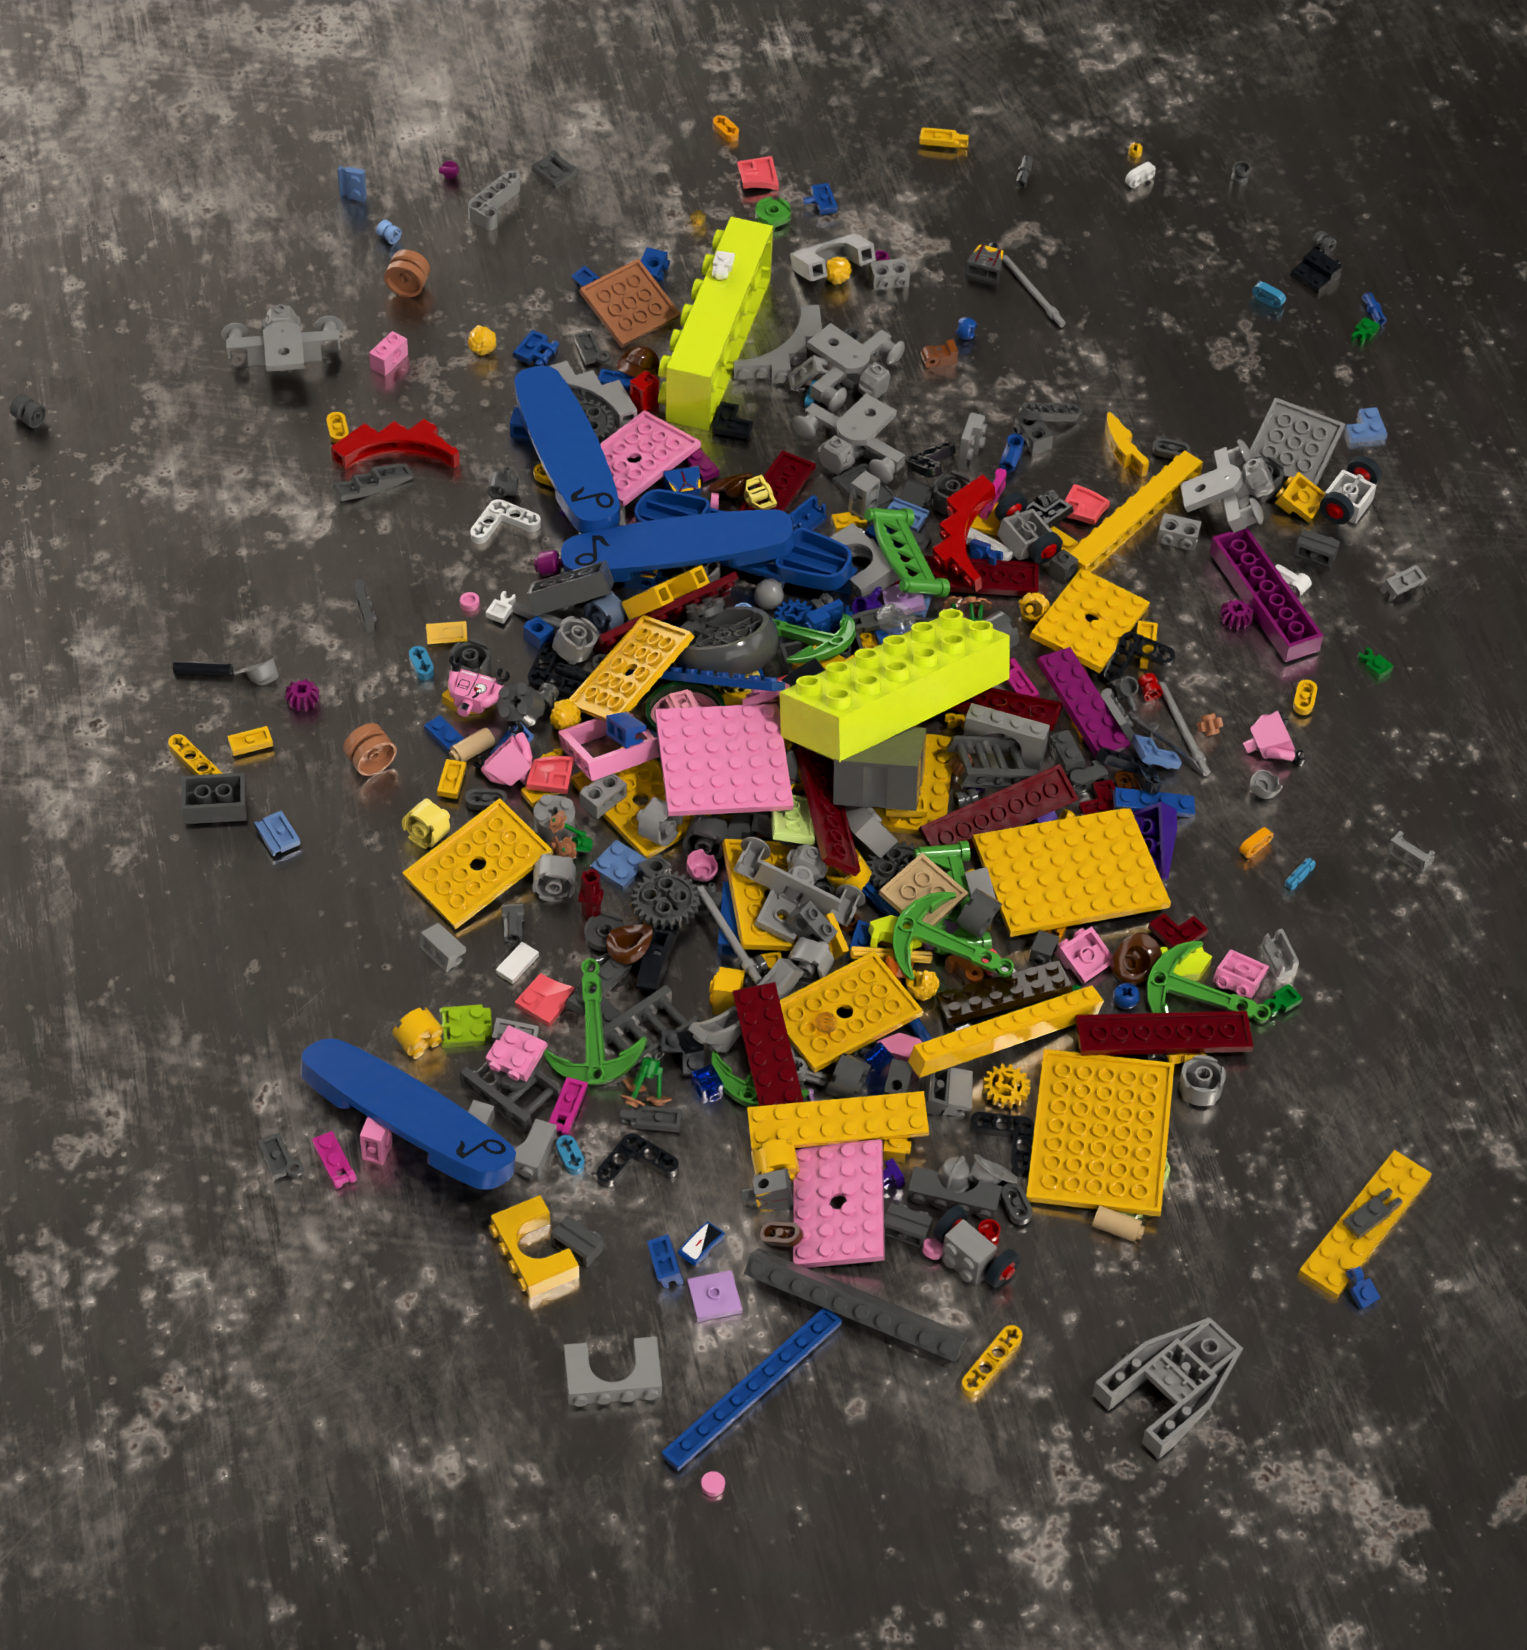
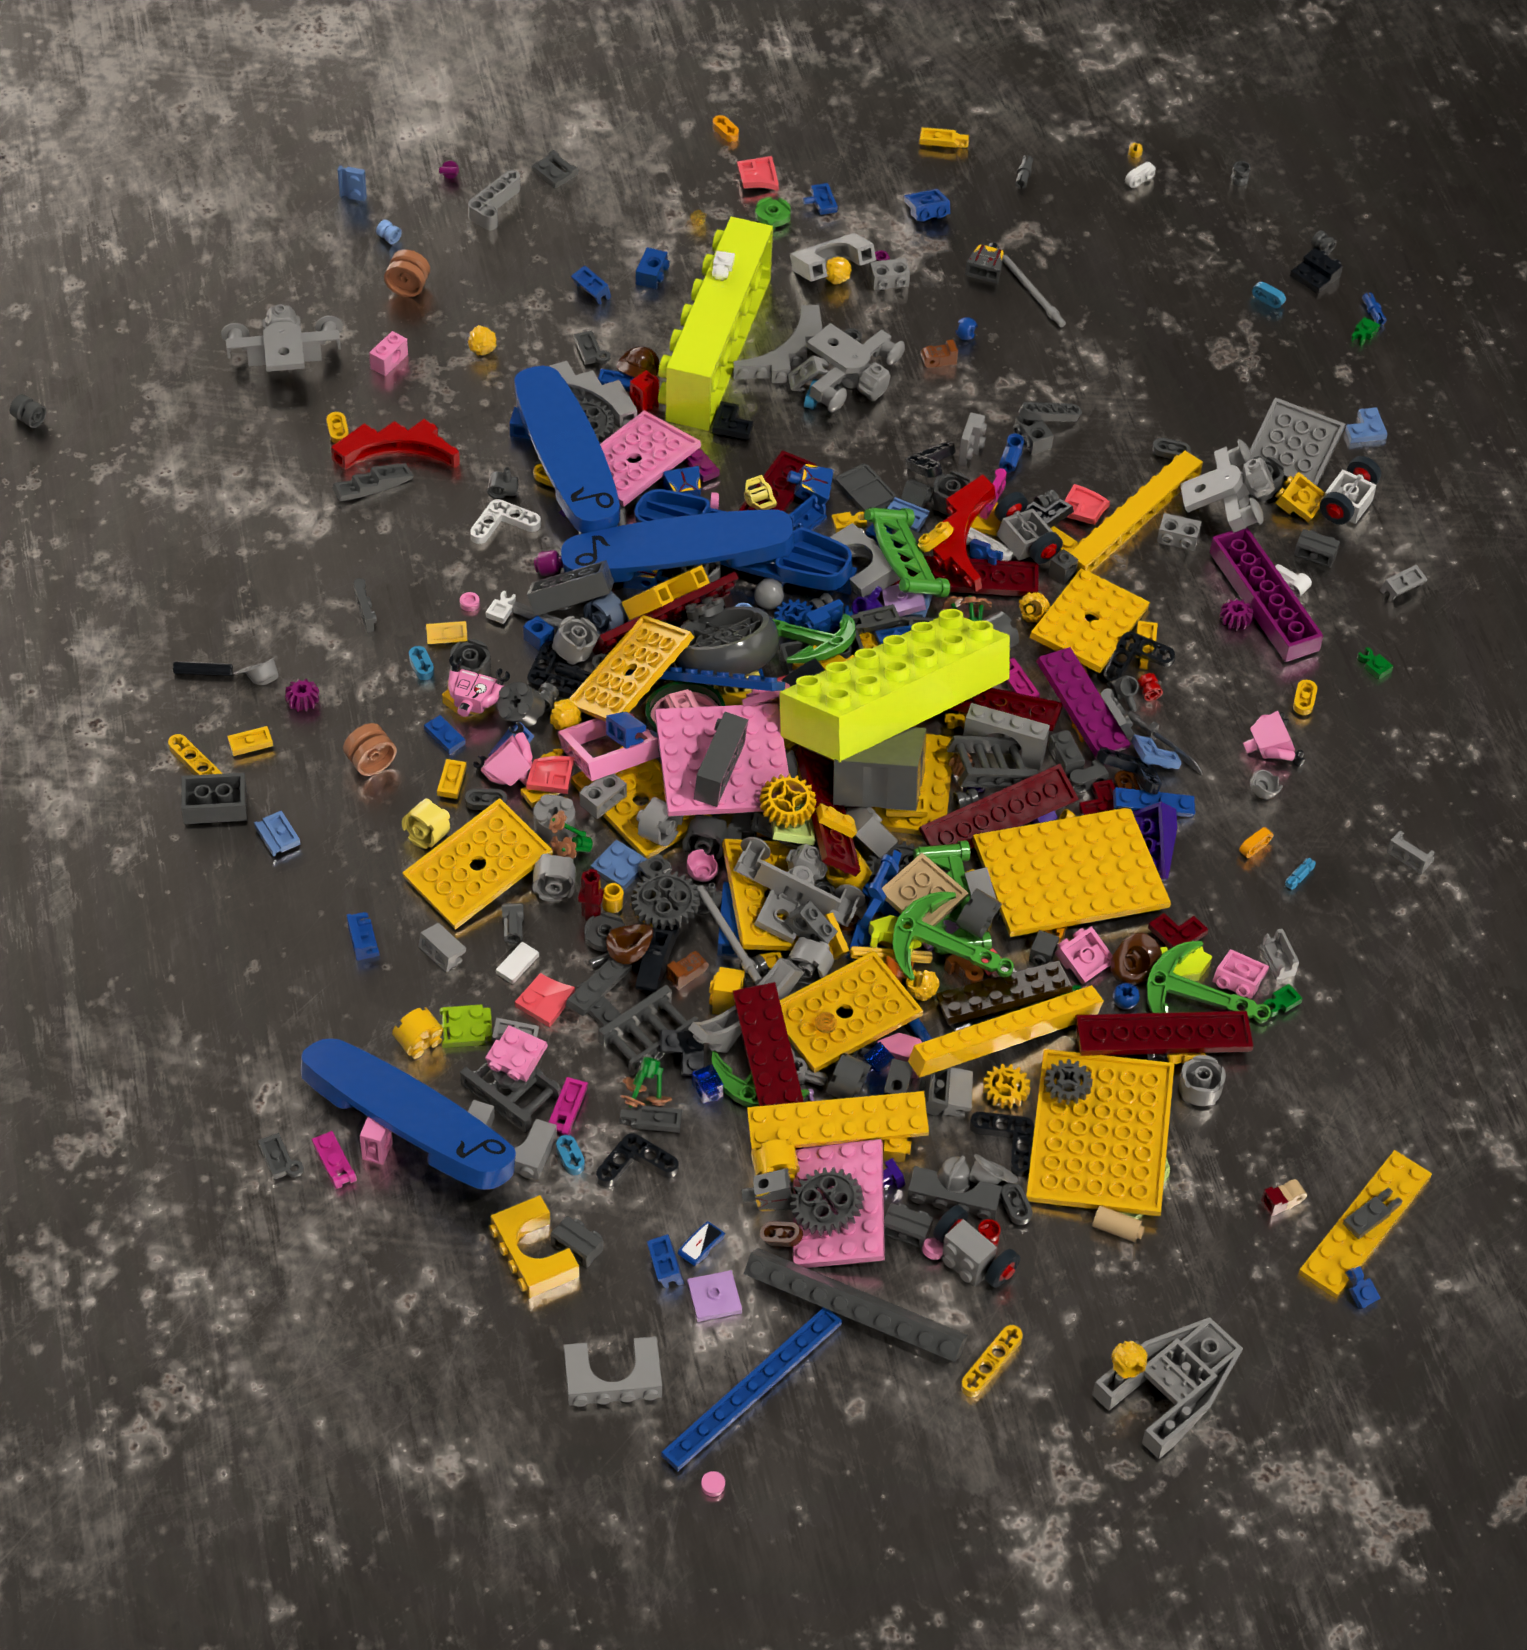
tan brick [449,727,495,762] -> none
blue plate [513,330,559,367] -> none
bright green piece [544,958,647,1086] -> none
nougat plate [579,258,681,348] -> none
reddish brown hat [708,472,754,498] -> none
light grey piece [792,393,905,484] -> none
light grey brick [848,471,881,520] -> none
clear dish [877,602,916,635] -> none
yellow slope [1105,412,1149,477] -> none
light grey bar [1159,682,1211,776] -> none
nougat gear [1197,713,1223,736] -> none
none -> blue hinge [346,912,380,961]
none -> yellow brick [602,883,624,913]
none -> dark orange leg [666,951,709,990]
none -> dark grey brick [694,712,749,807]
none -> yellow gear [759,773,816,829]
none -> blue torso [787,464,834,507]
none -> dark grey gear [790,1167,864,1236]
none -> yellow plate [816,804,857,838]
none -> blue bar [859,849,902,927]
none -> blue plate [904,189,951,221]
none -> yellow plate [918,522,954,553]
none -> dark grey gear [1044,1059,1093,1105]
none -> yellow piece [1111,1341,1148,1379]
none -> leg [1261,1179,1307,1217]

